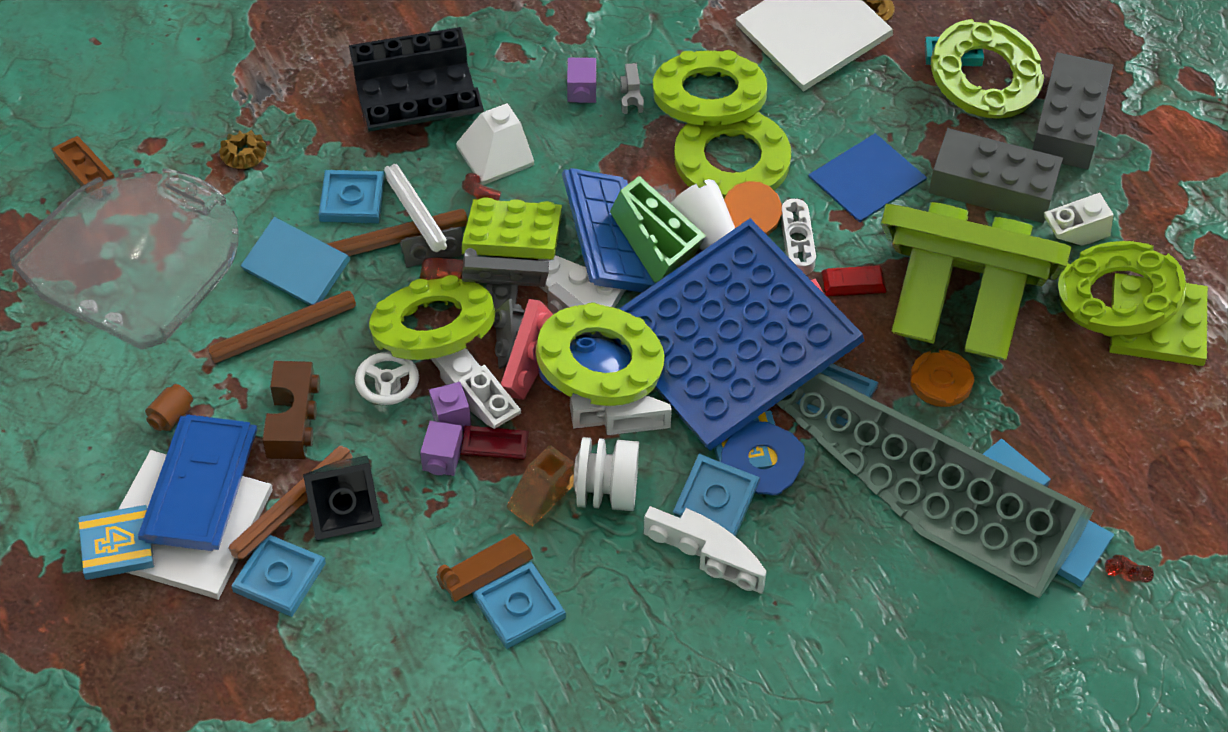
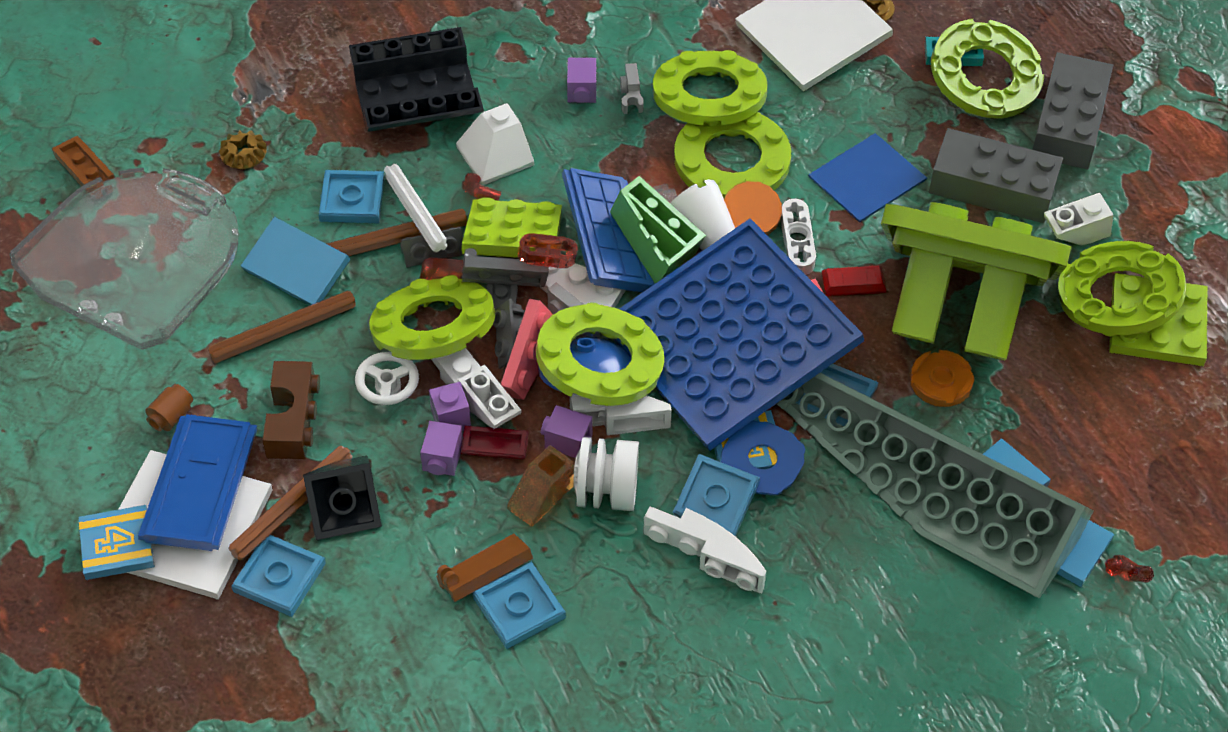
none -> clear red beam [518,233,578,268]
none -> medium lavender brick [541,405,592,458]

